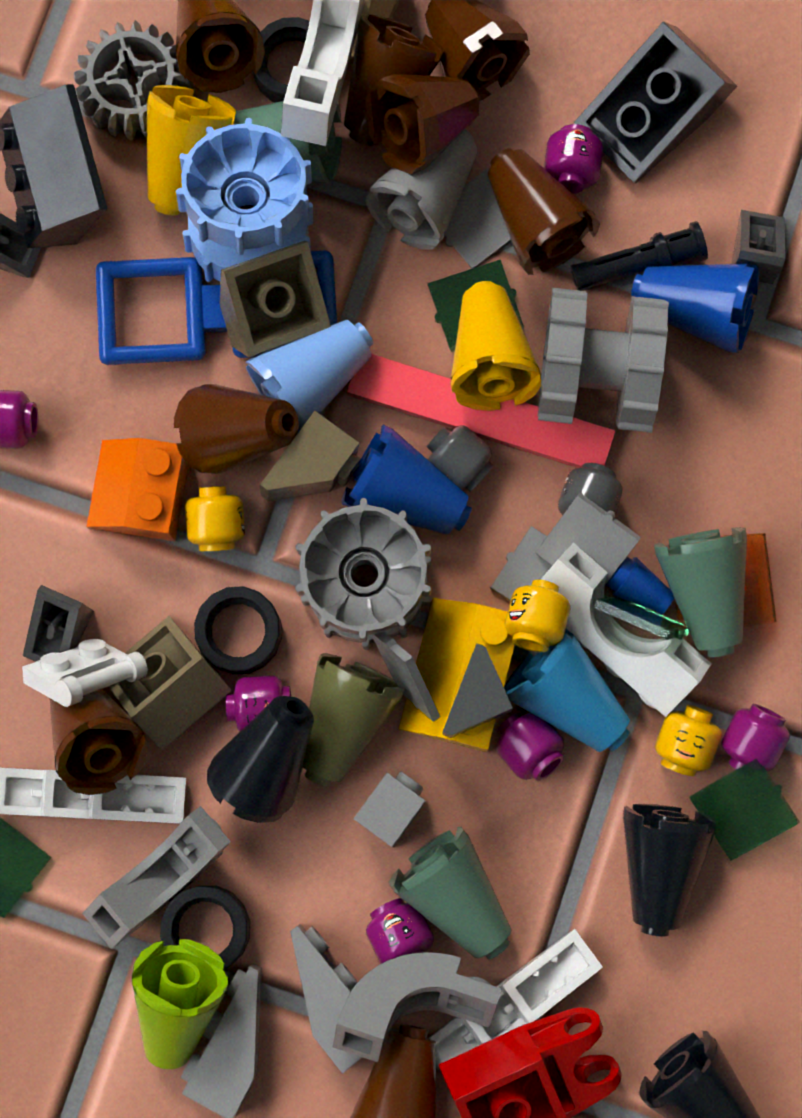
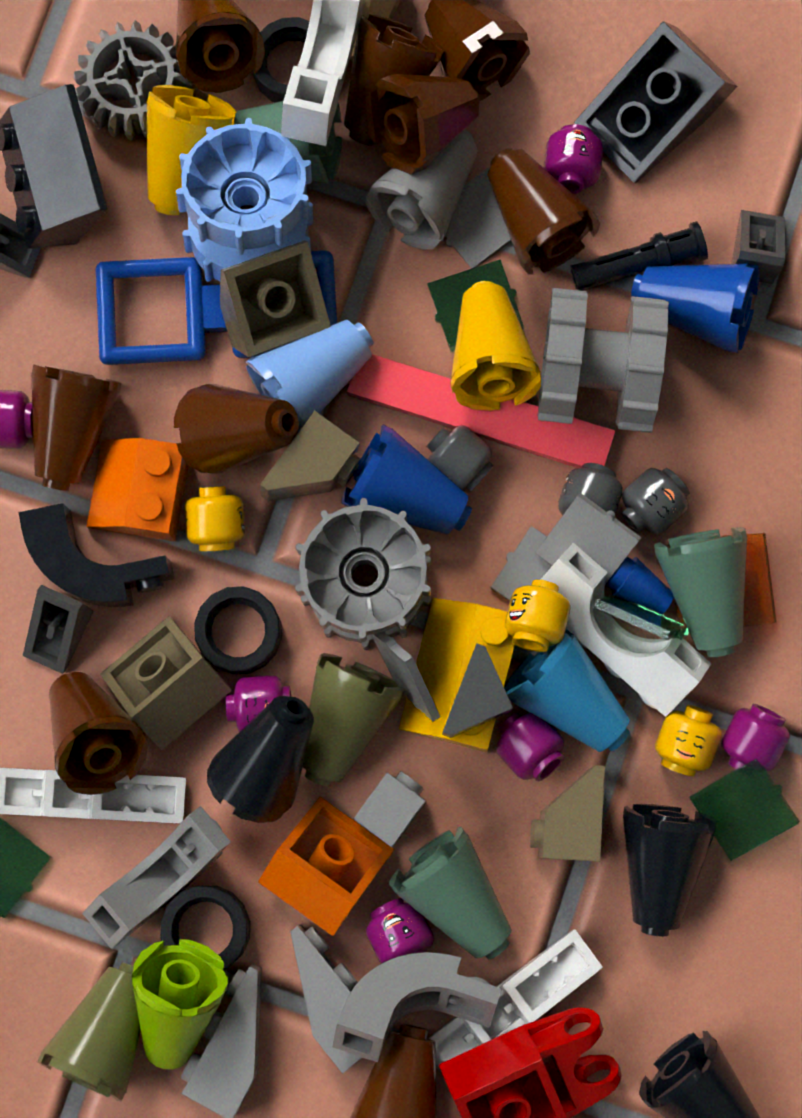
white plate [22,639,148,707] -> none
none -> black arch [18,503,174,607]
none -> reddish brown cone [31,364,122,491]
none -> olive cone [37,962,141,1102]
none -> orange slope [258,797,394,936]
none -> dark tan slope [530,765,605,862]
none -> dark grey head [622,468,690,535]

